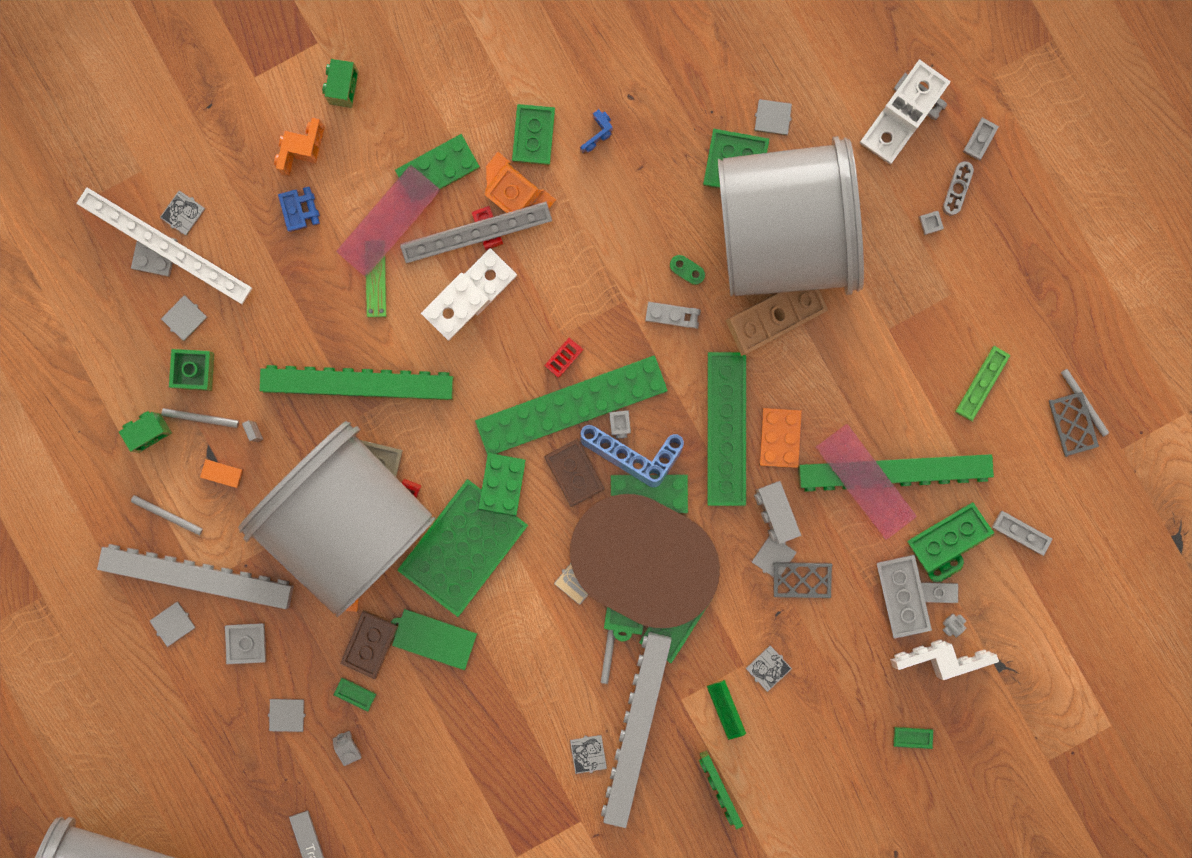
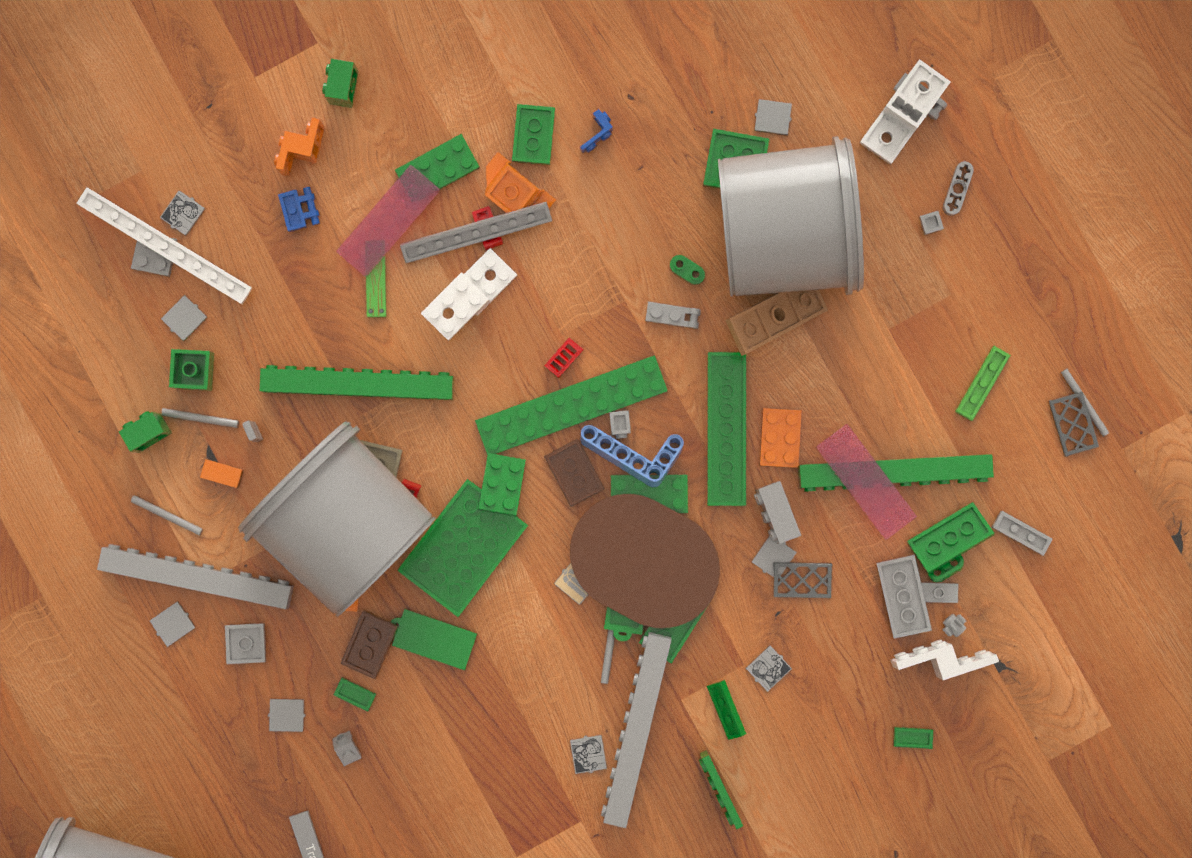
light grey plate [963,117,999,161] -> none

